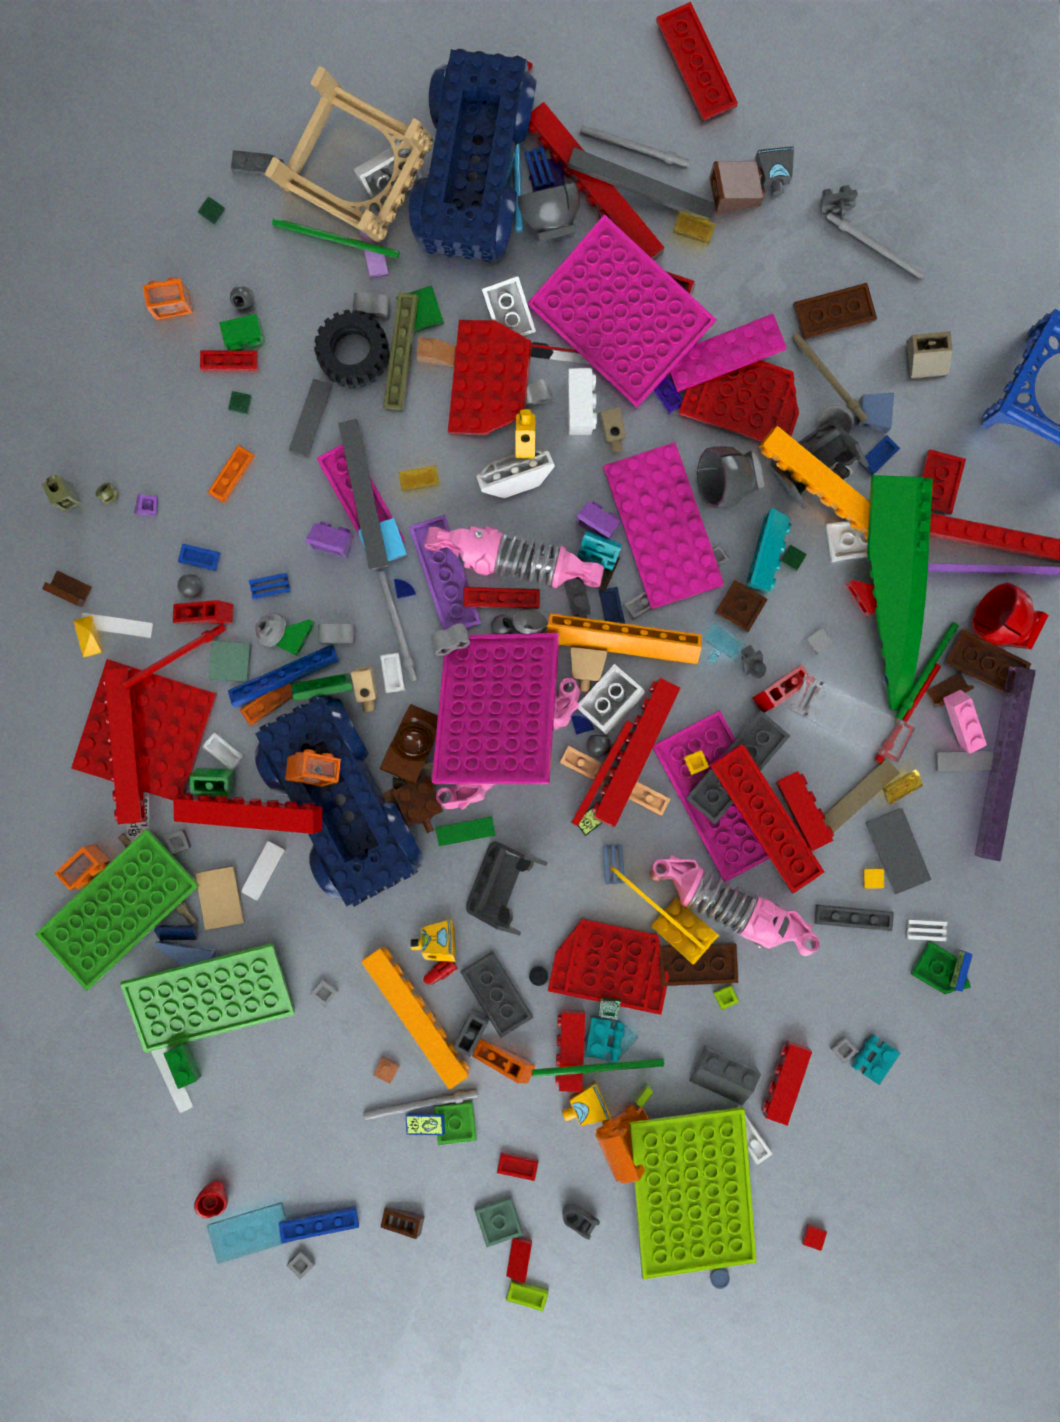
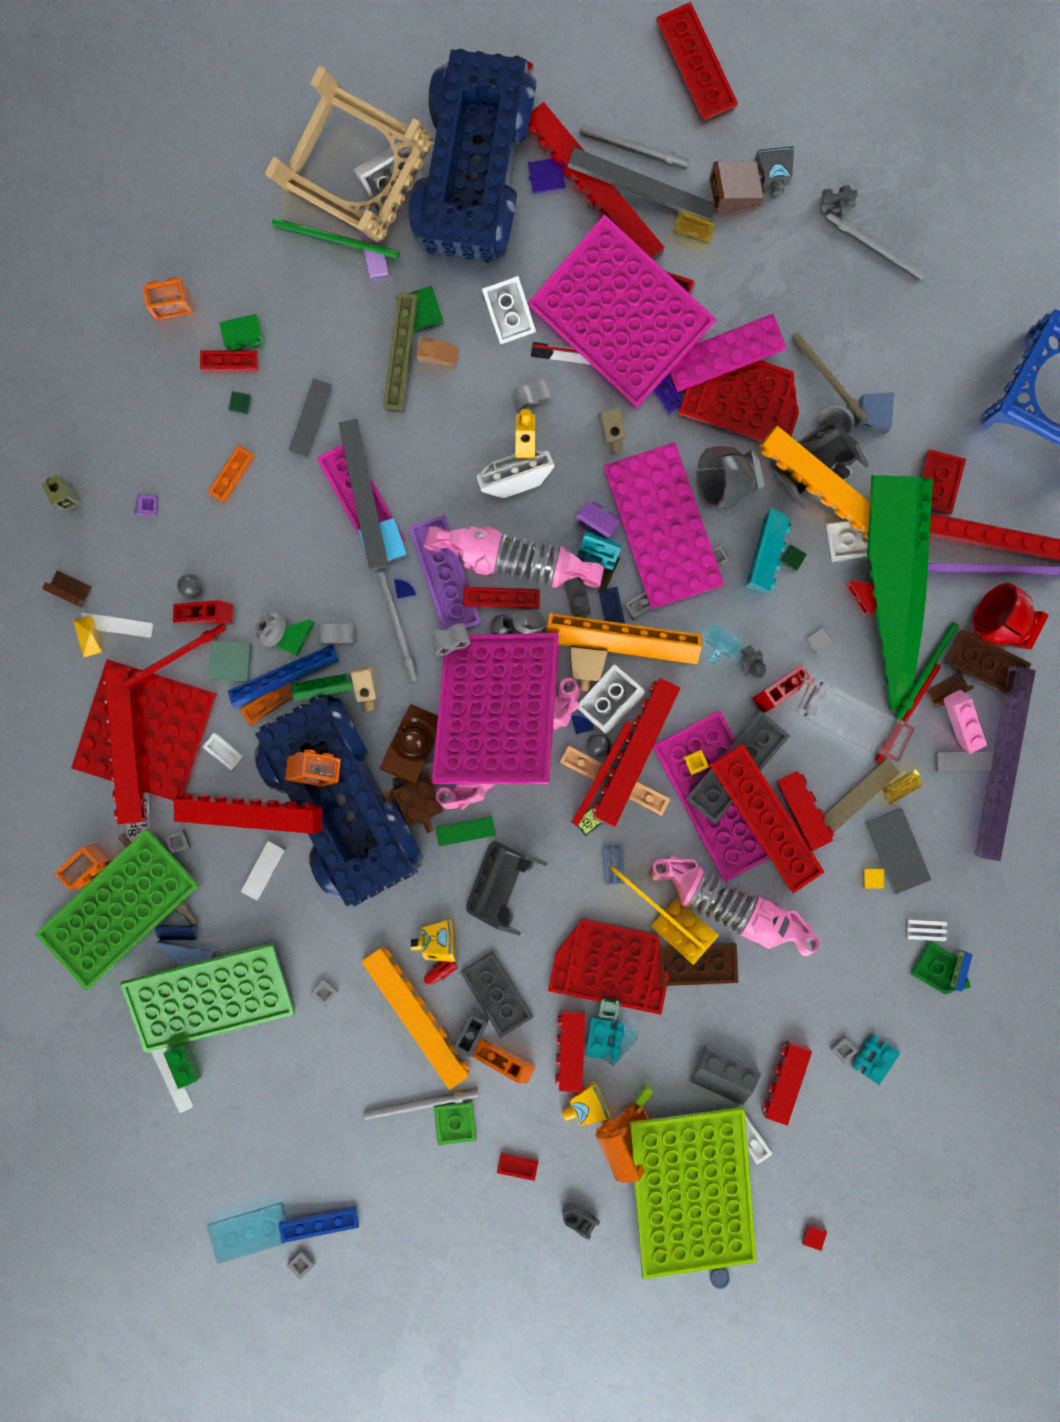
olive tile [96,483,118,504] -> none
blue tile [178,544,221,571] -> none
green brick [190,768,235,796] -> none
red hair [194,1181,228,1219] -> none
tan tile [195,866,244,930] -> none
clear green tile [197,196,225,224] -> none
dark grey piece [230,285,254,310] -> none
dark grey hinge [231,150,285,175] -> none
blue tile [249,573,291,600] -> none
medium lavender slope [305,522,354,558] -> none
black tyre [314,310,390,388] -> none
light grey axle [352,292,390,318] -> none
nougat plate [373,1057,400,1084] -> none
white tile [380,652,405,694] -> none
reddish brown slope [380,1208,425,1239] -> none
clear yellow plate [398,465,439,492] -> none
tile [406,1113,445,1135] -> none
red plate [448,320,532,435] -> none
sand green tile [474,1196,523,1247] -> none
red slope [506,1238,532,1283] -> none
lime tile [506,1279,549,1312] -> none
medium azure bar [513,143,523,230] -> none
dark grey plate [518,183,580,241] -> none
blue tile [525,146,554,189] -> none
black plate [529,966,548,986] -> none
green piece [531,1059,664,1077] -> none
white brick [568,368,597,435] -> none
lime tile [713,984,739,1010] -> none
reddish brown plate [715,580,768,633] -> none
reddish brown tile [793,283,877,340] -> none
dark grey tile [814,904,894,931] -> none
blue tile [859,435,900,475] -> none
dark tan slope [906,331,953,379] -> none

